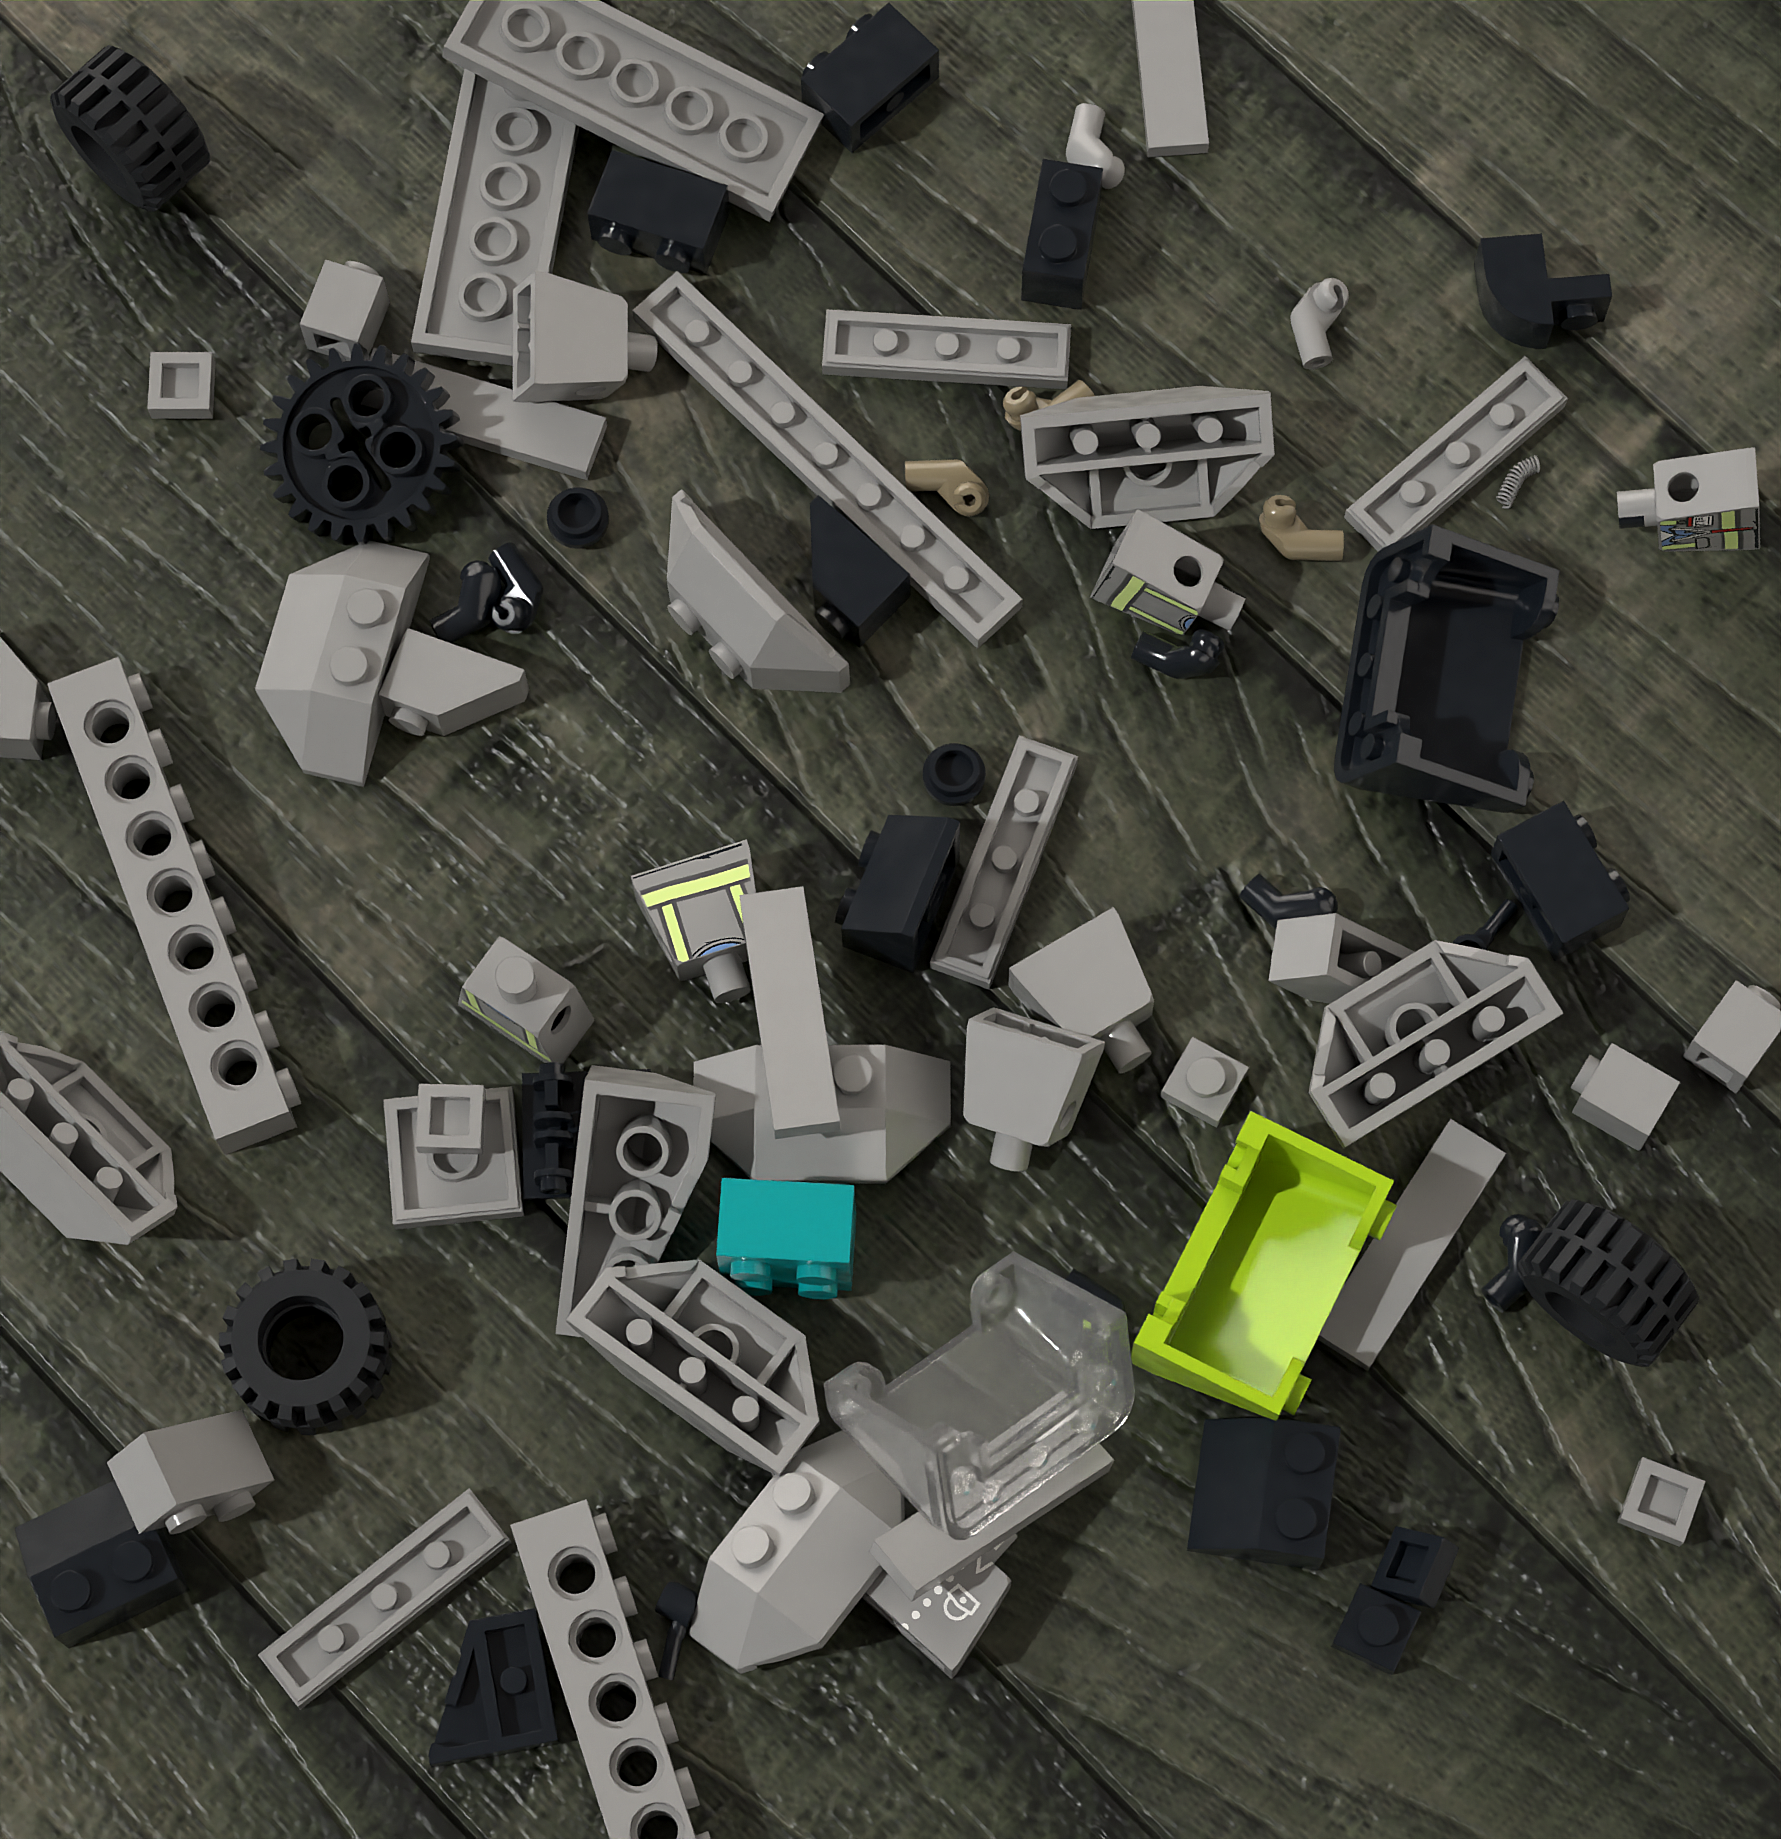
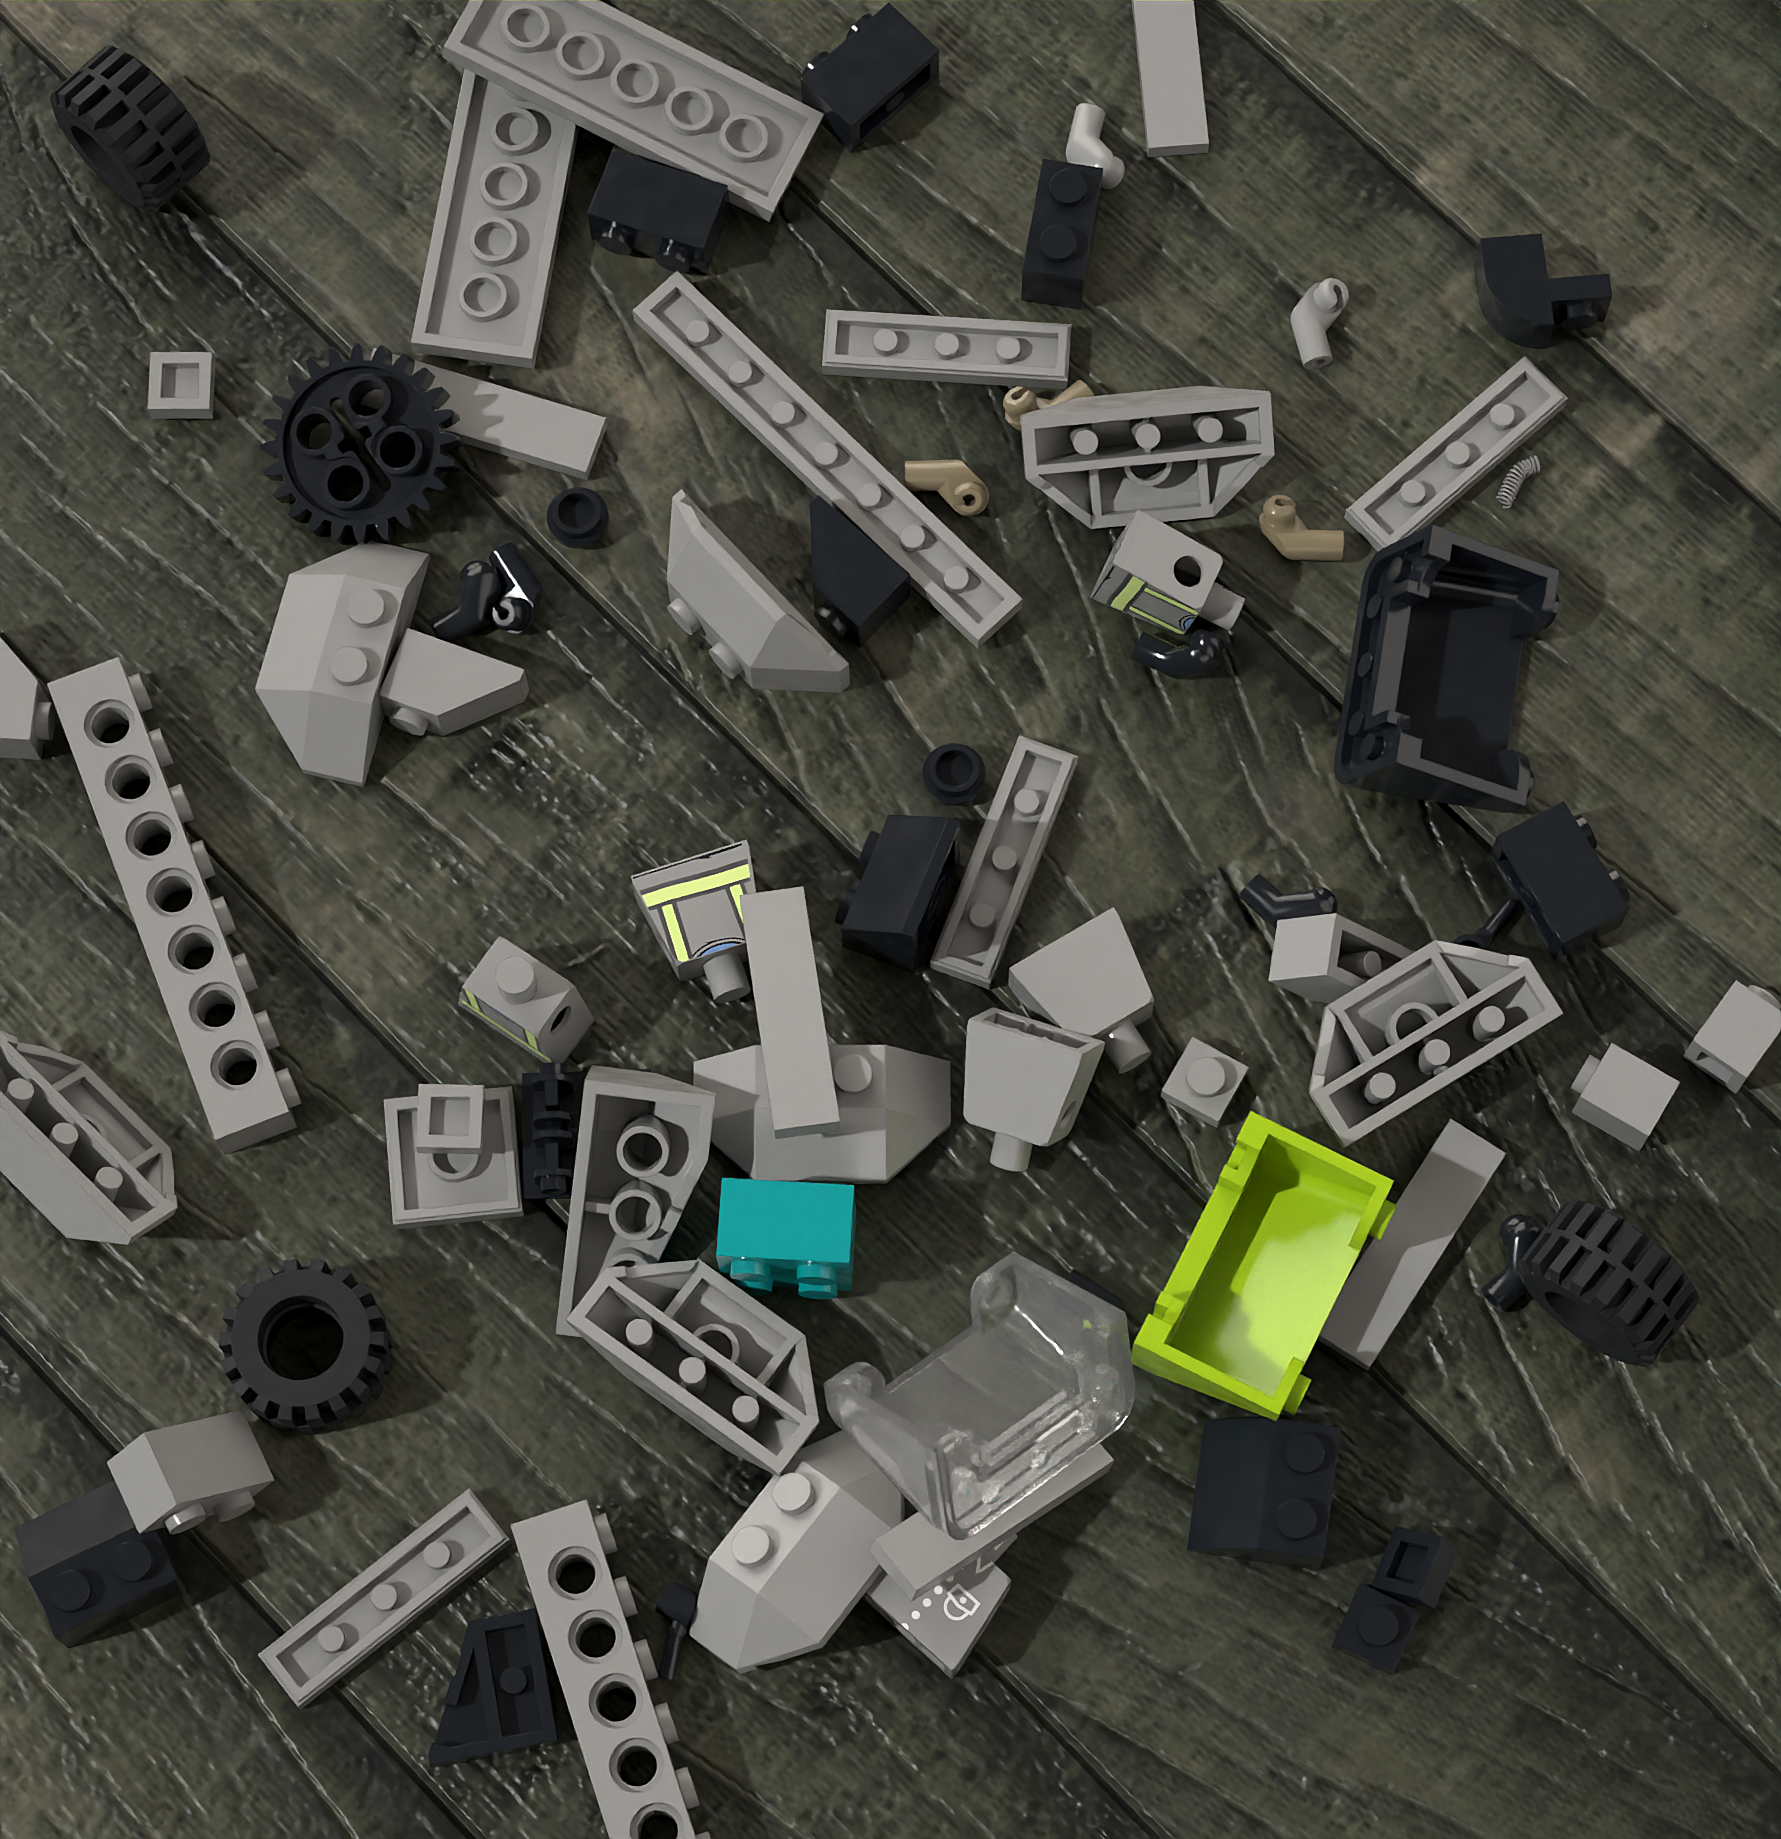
light grey brick [300,259,390,361] -> none
light grey torso [512,270,657,402] -> none
light grey torso [1617,447,1760,552] -> none
light grey plate [1617,1457,1705,1547] -> none

